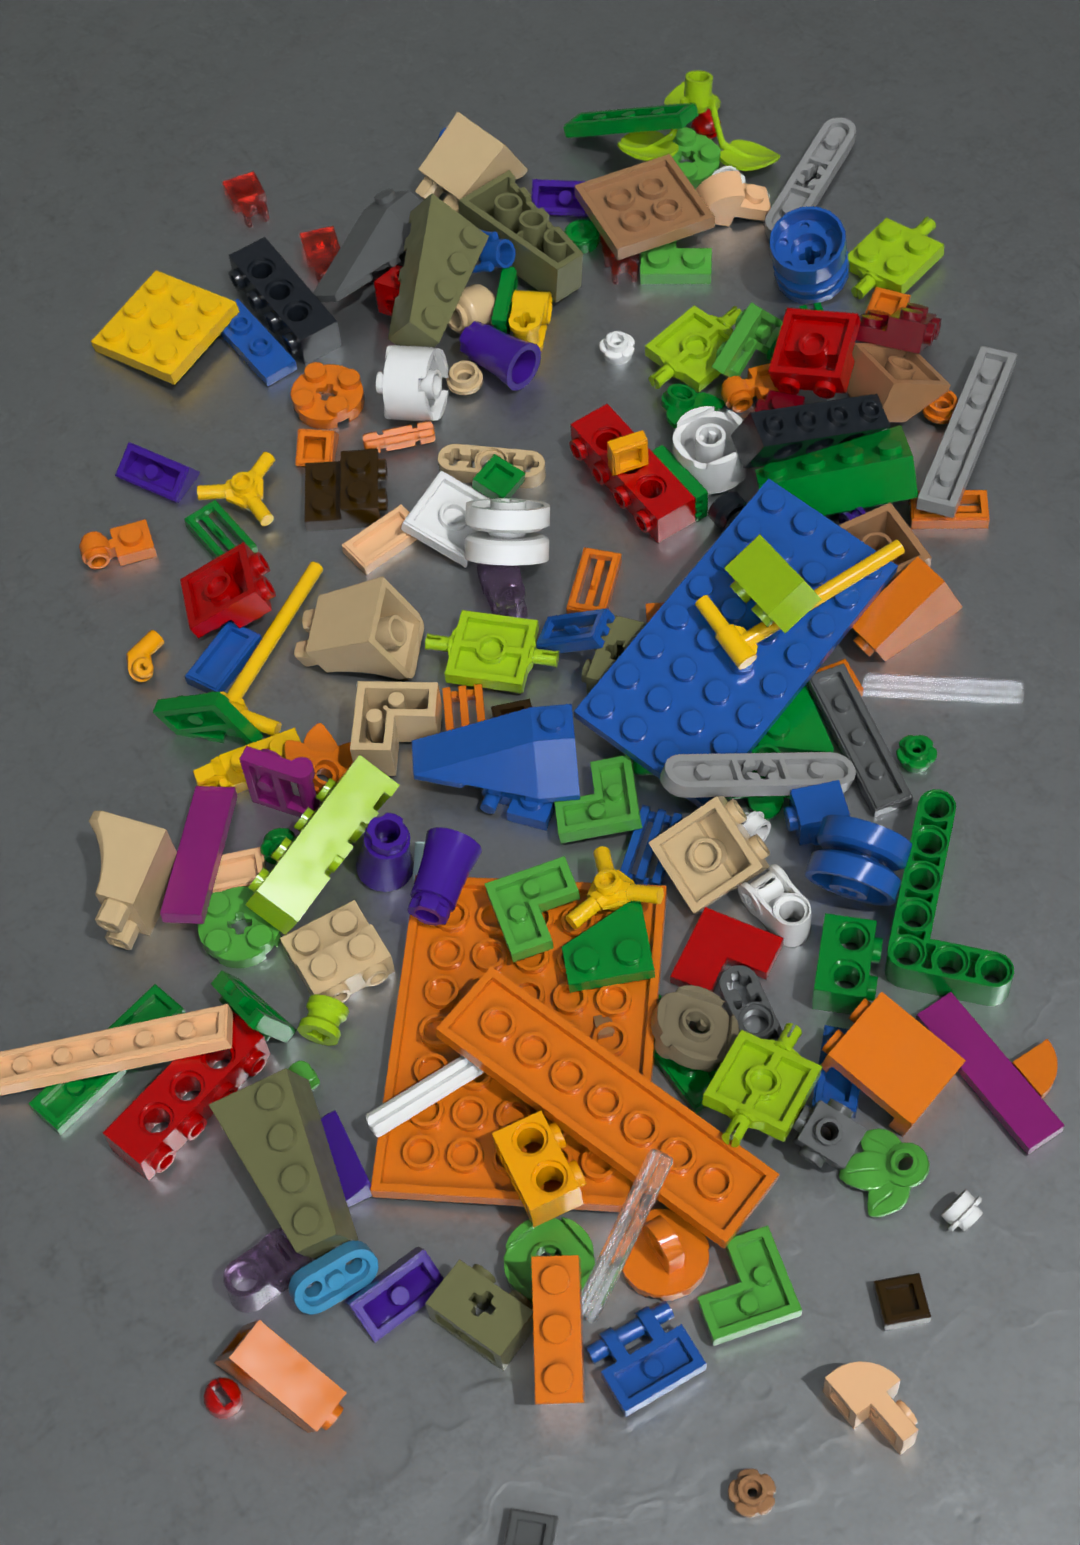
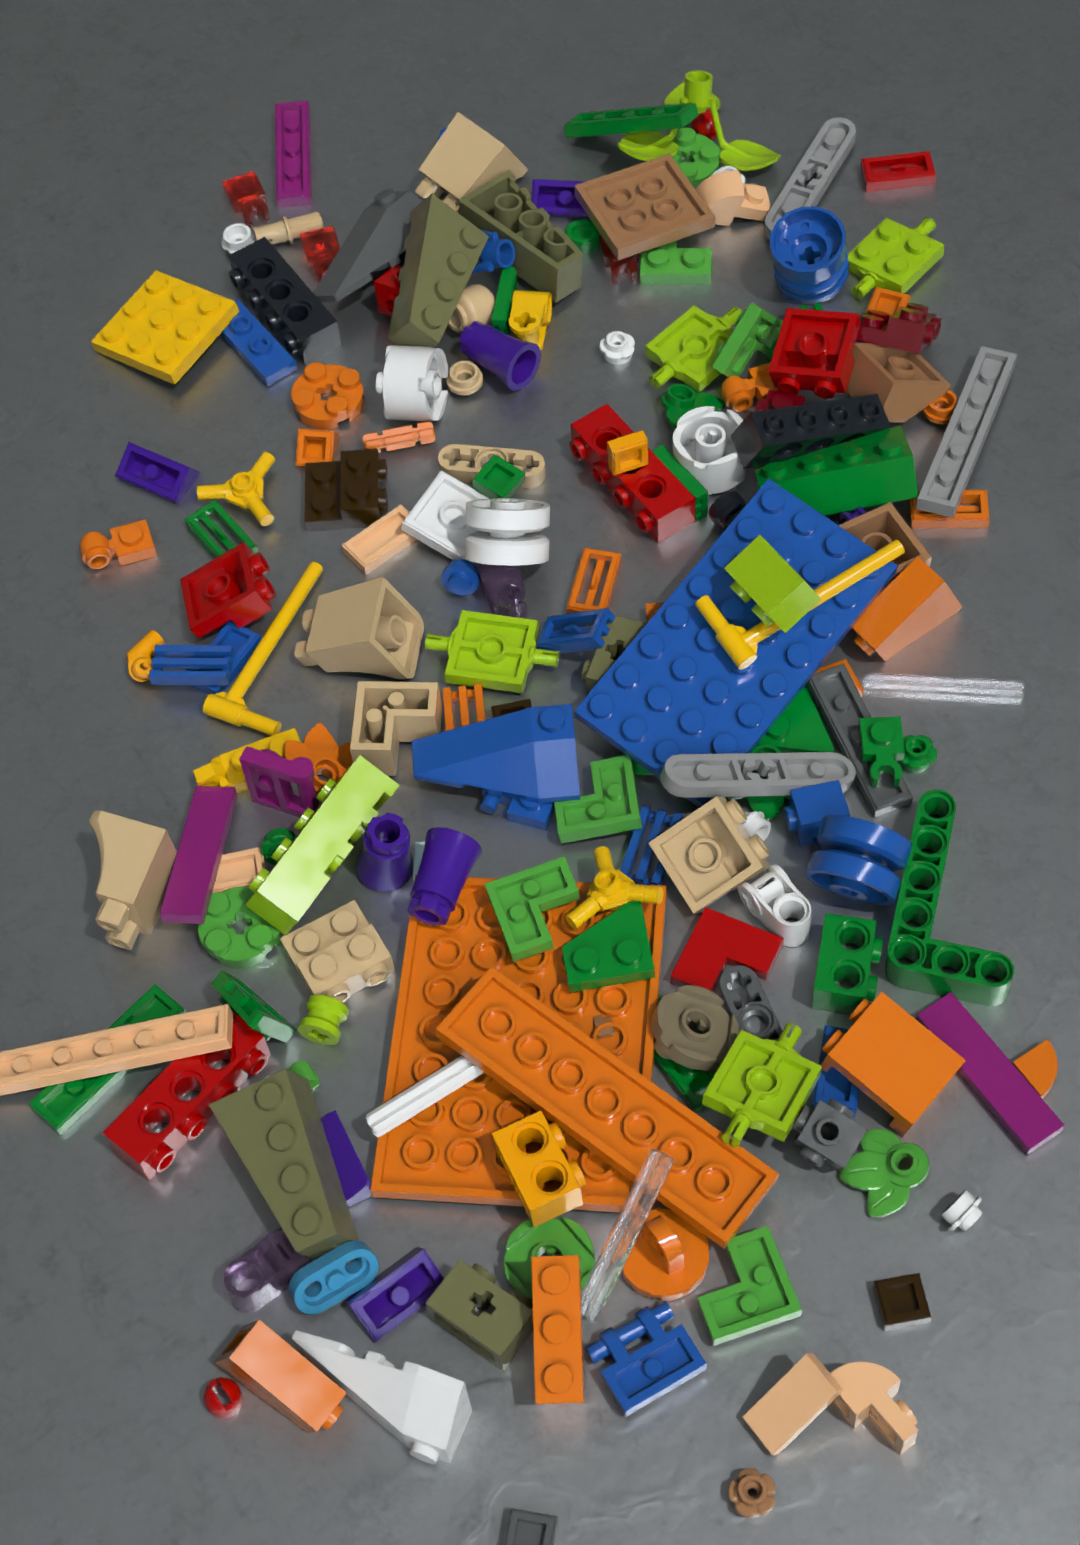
green wing [153,692,263,745] -> none
none -> blue tile [149,645,235,686]
none -> white plate [221,223,255,254]
none -> tan axle [253,212,324,245]
none -> magenta tile [275,101,312,208]
none -> white wedge [292,1330,472,1464]
none -> blue plate [441,559,480,596]
none -> light nougat tile [743,1353,844,1455]
none -> green plate [858,716,905,788]
none -> red tile [860,151,936,192]

